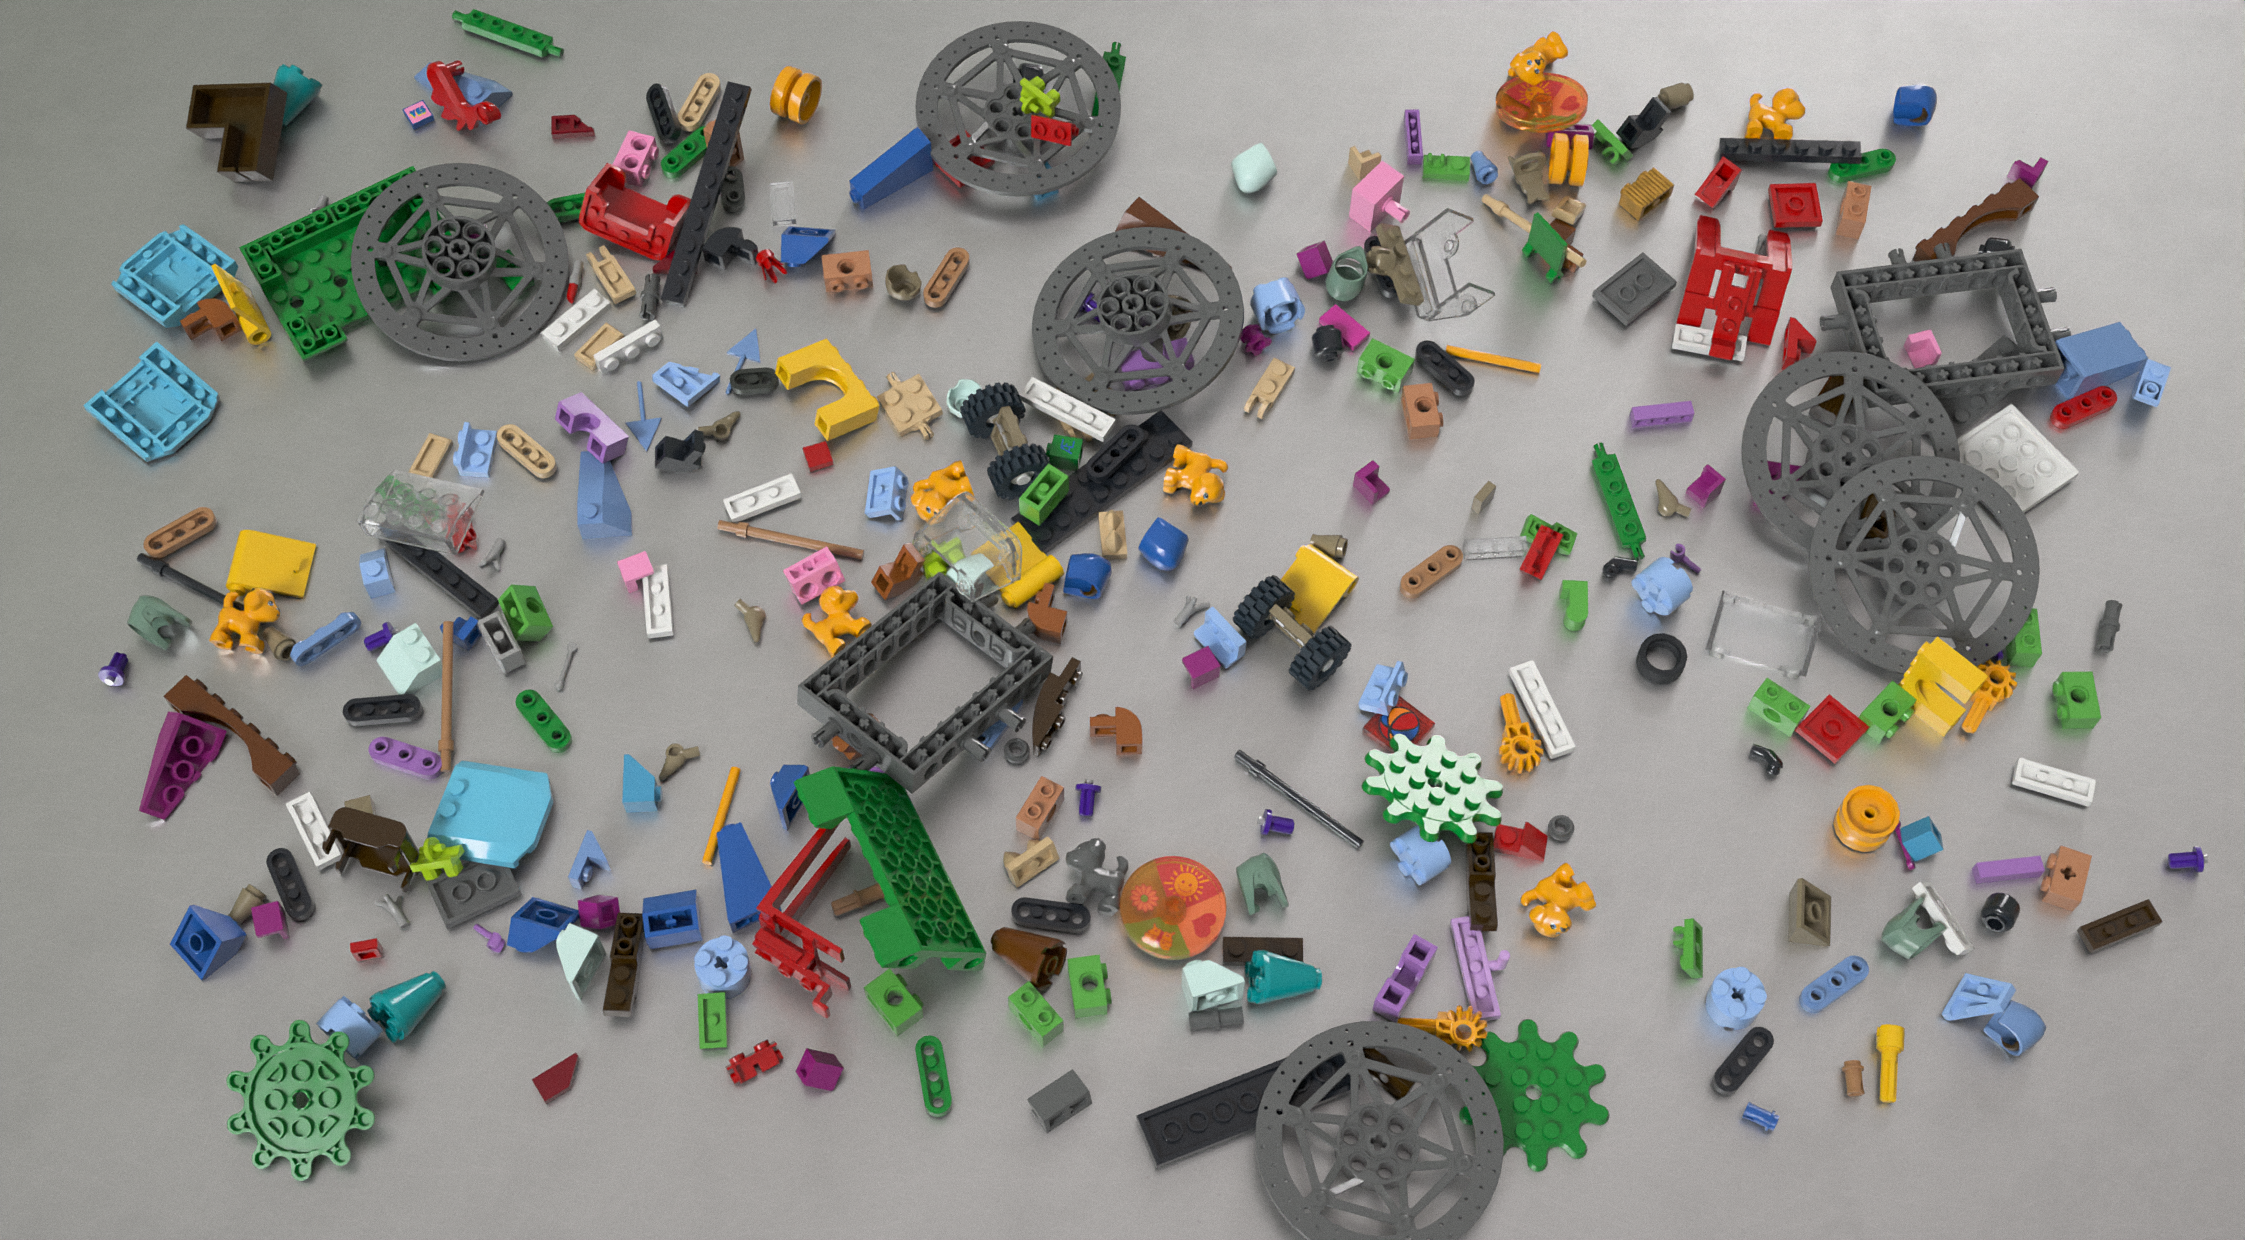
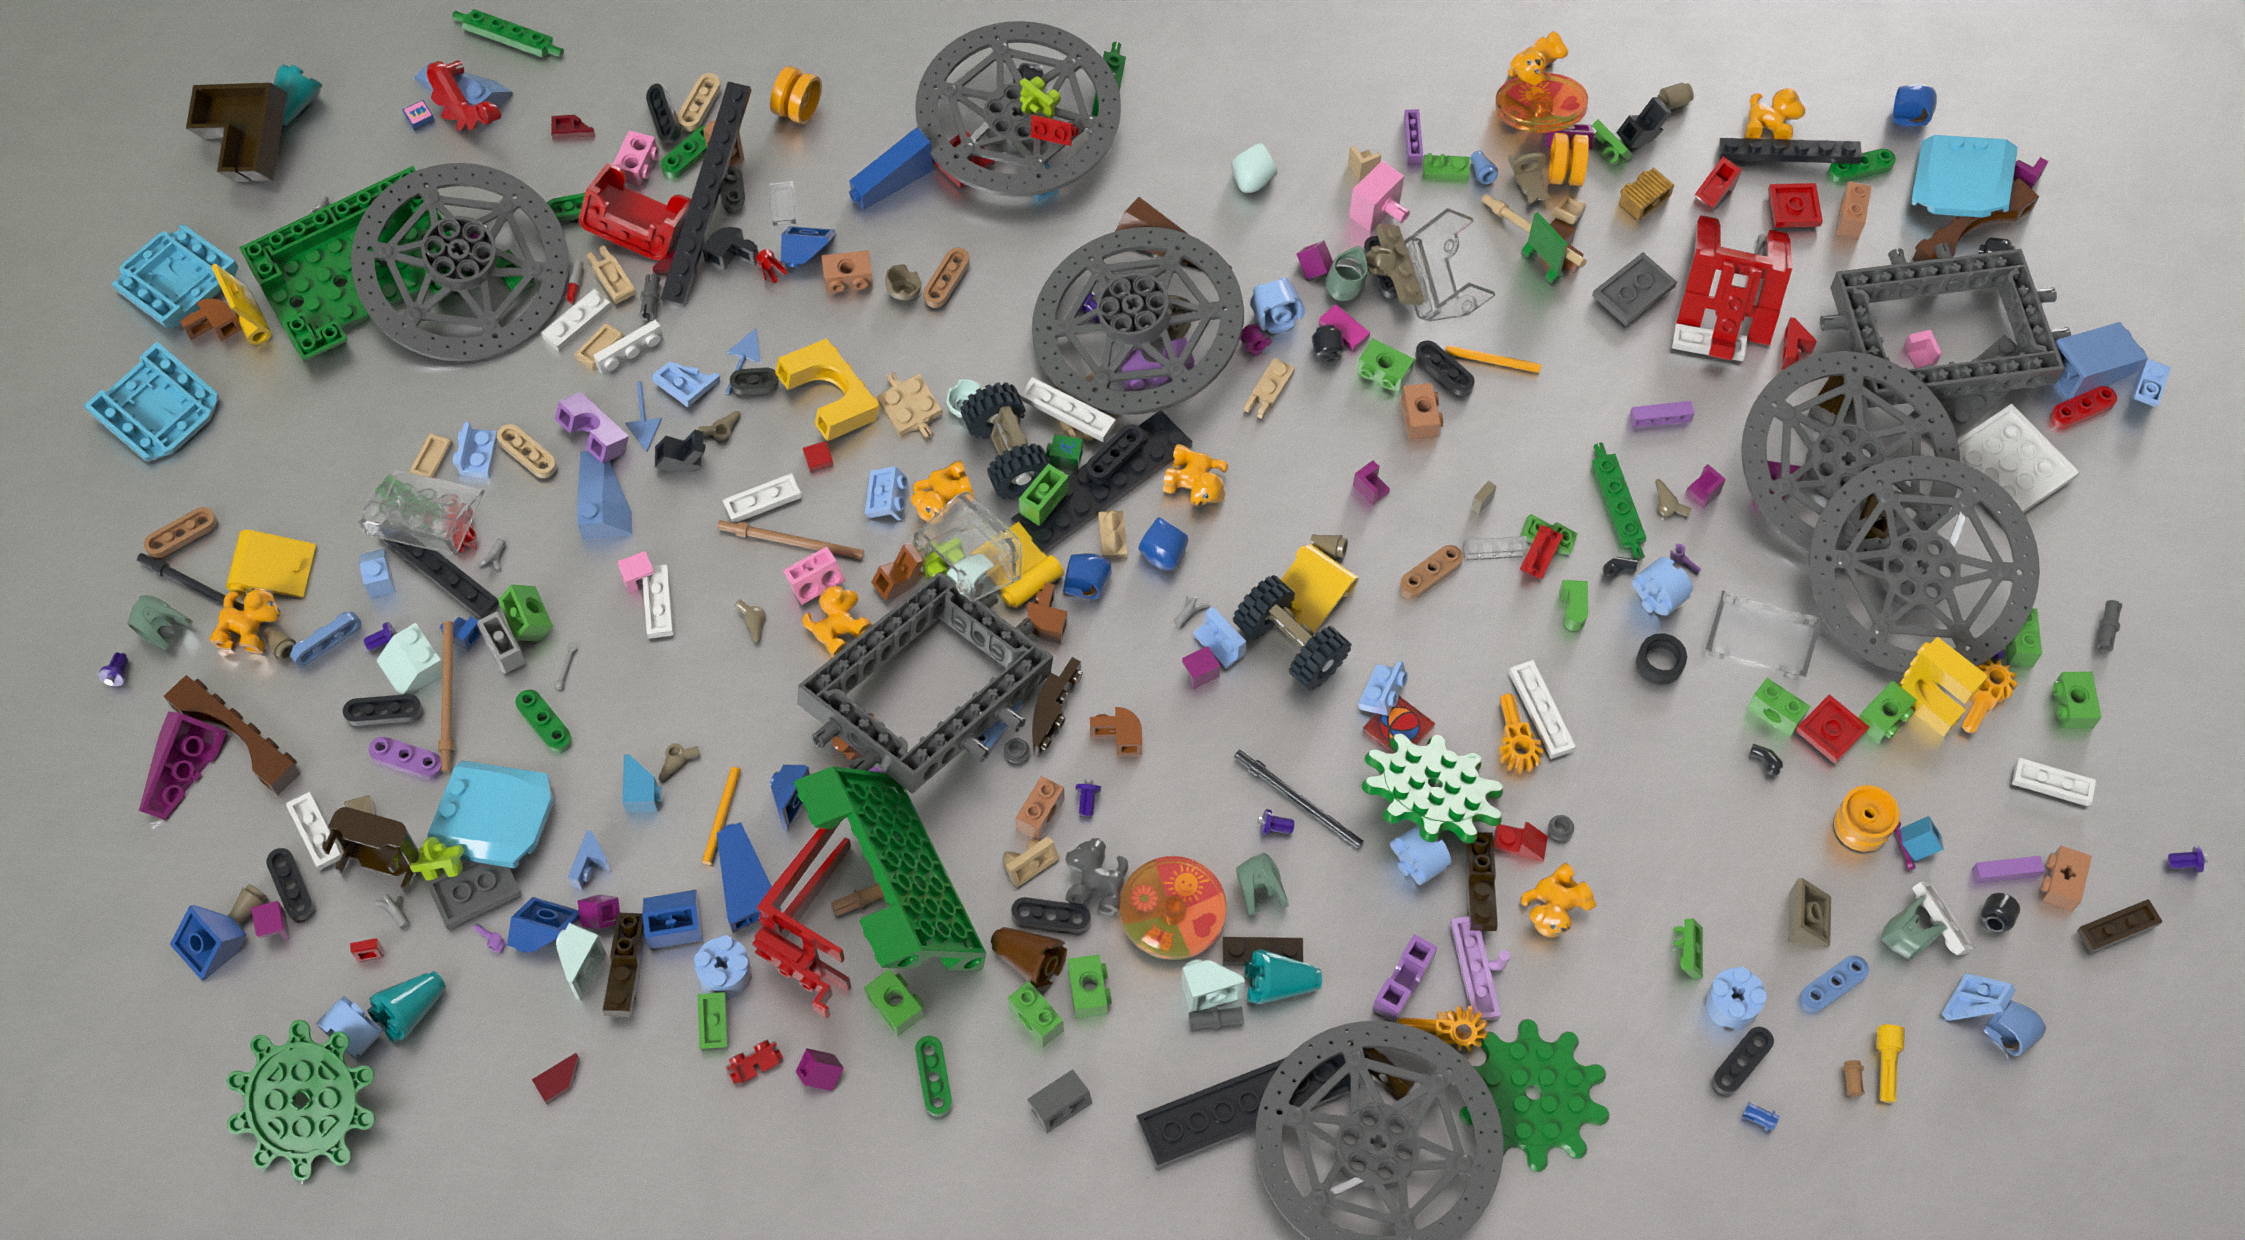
none -> medium azure wedge [1912,135,2018,218]

